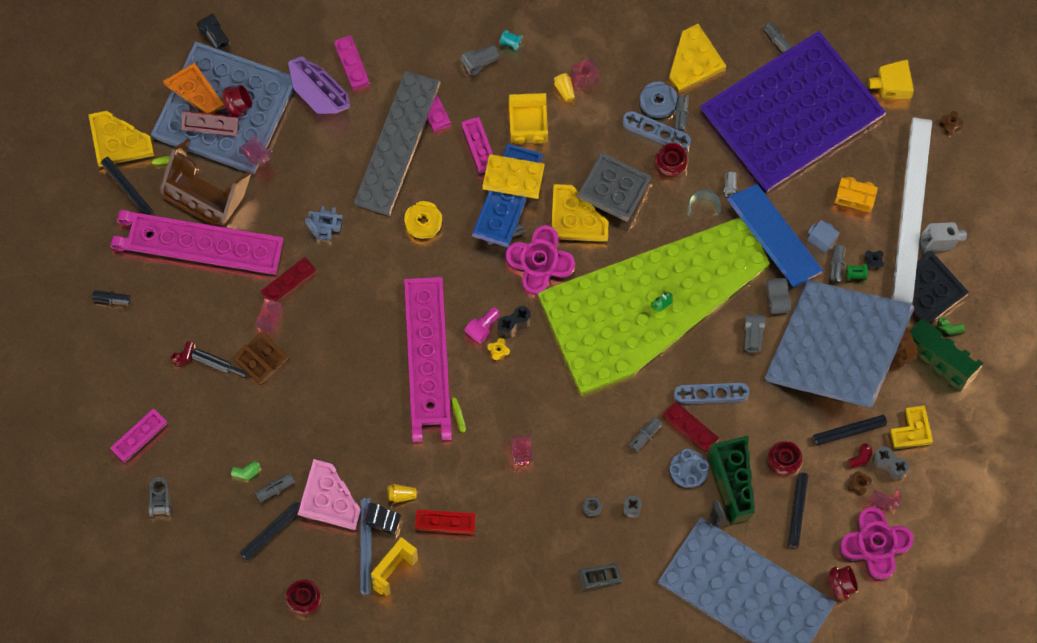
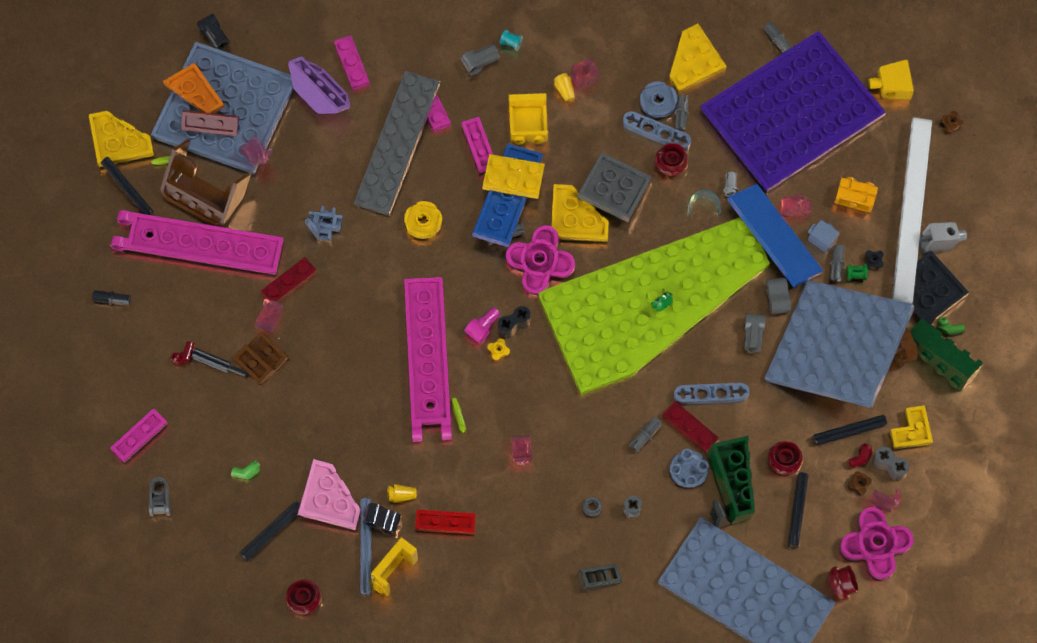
dark red piece [222,84,252,118] -> none
dark grey pin [255,472,295,503] -> none
none -> clear pink bracket [781,194,812,218]

